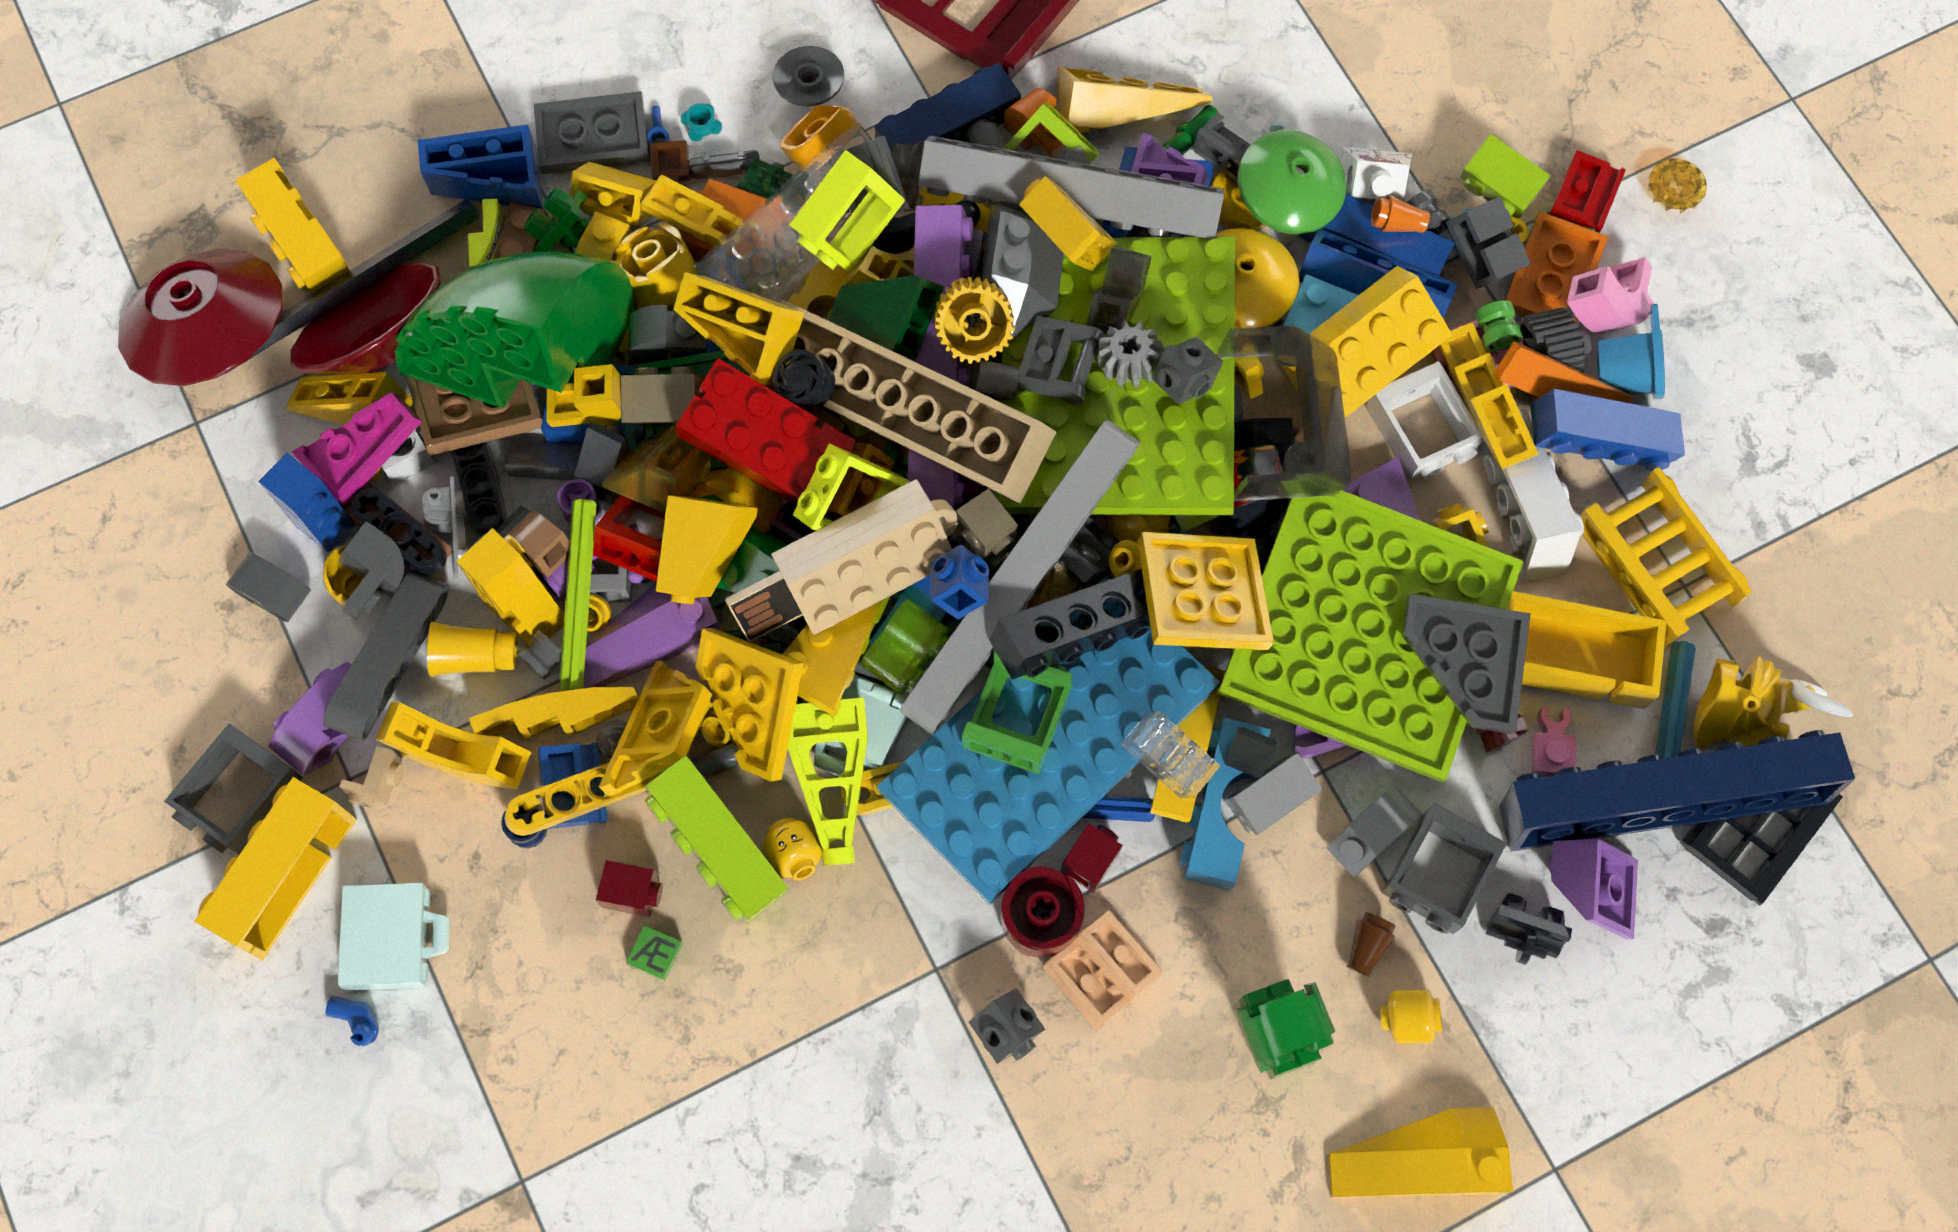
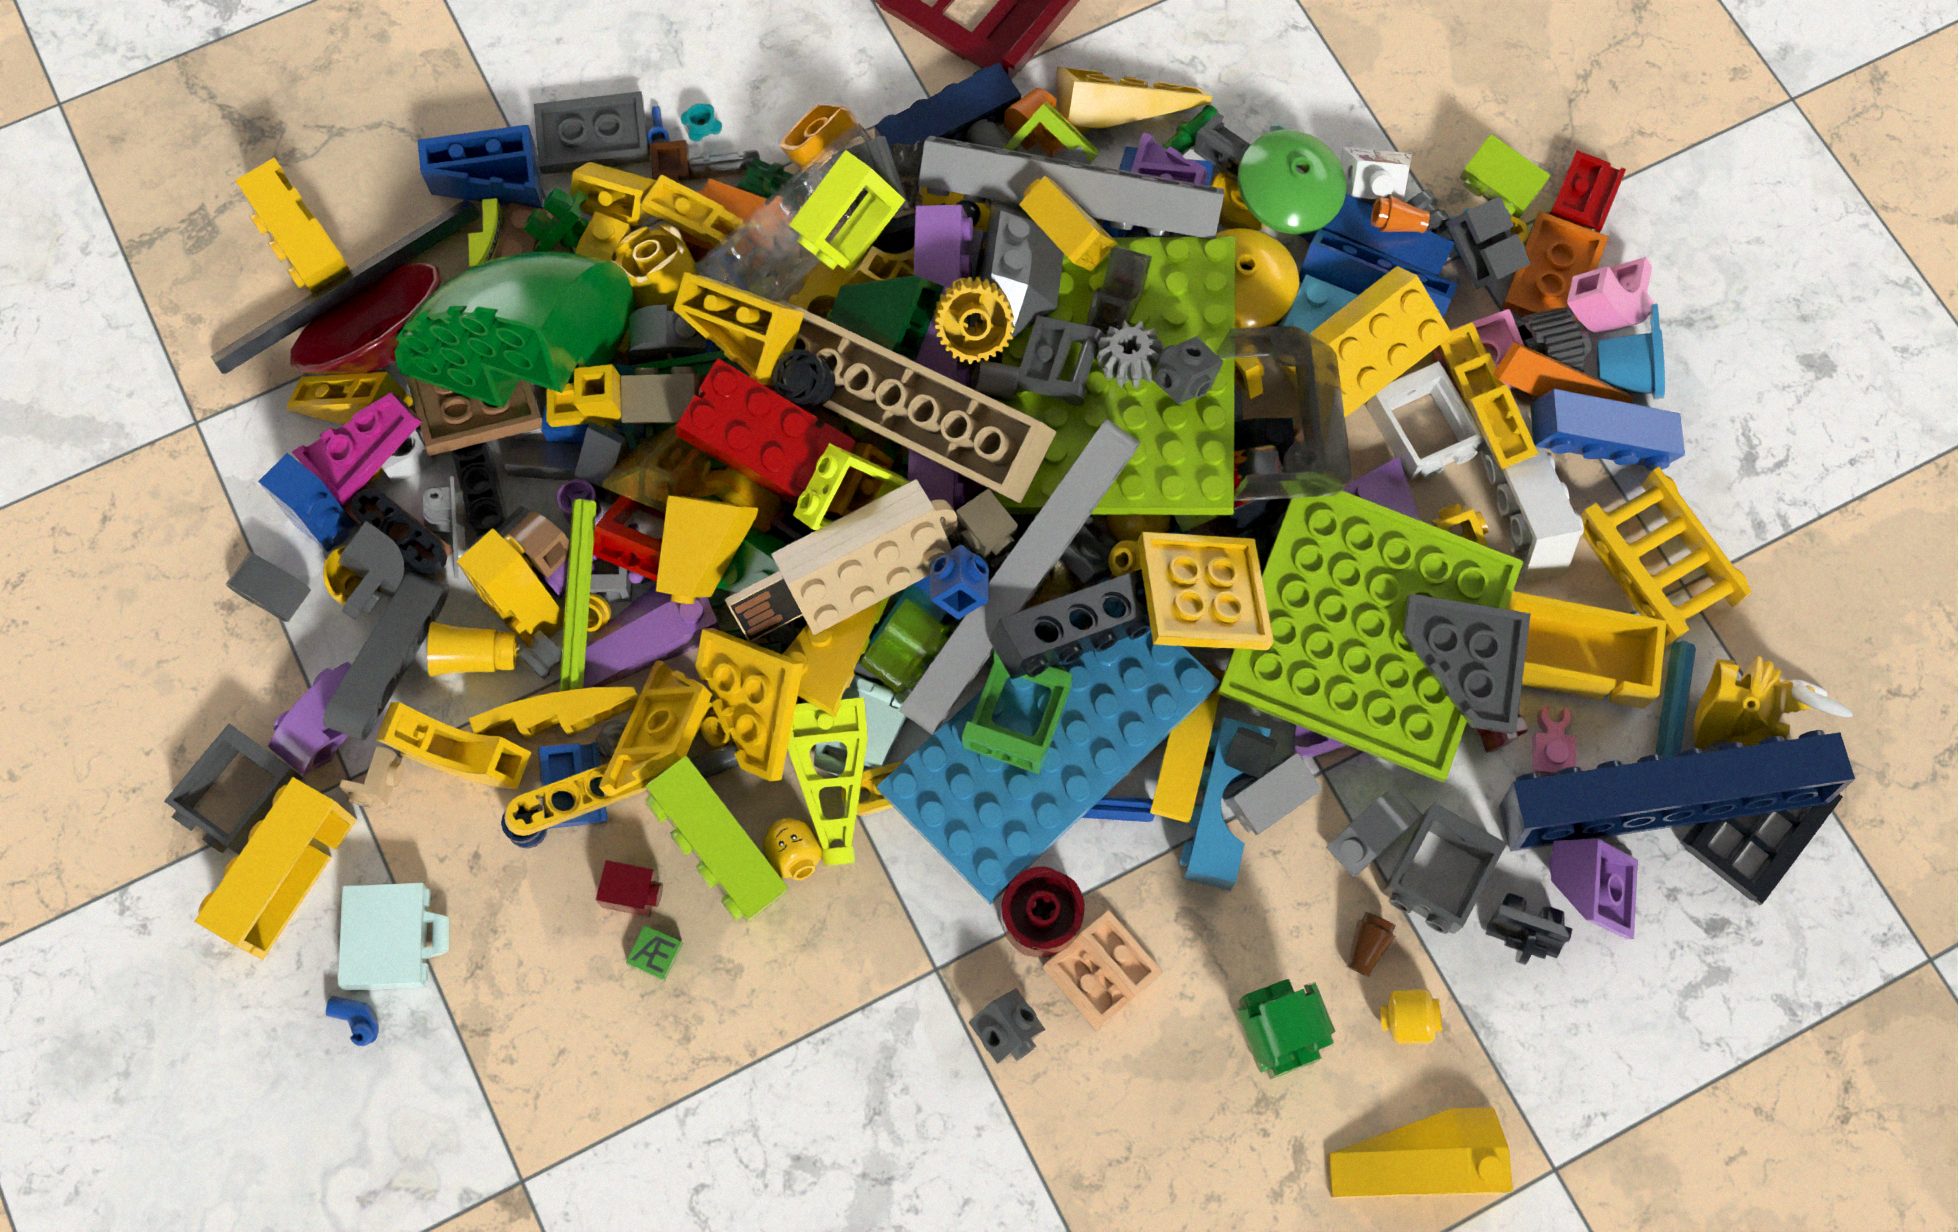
dark red dish [118,249,283,386] -> none
dark grey dish [773,46,844,106] -> none
dark red brick [1060,823,1123,893] -> none
clear brick [1120,711,1220,798] -> none
bright green wheel [1475,300,1523,352] -> none
clear yellow gear [1647,158,1707,213] -> none

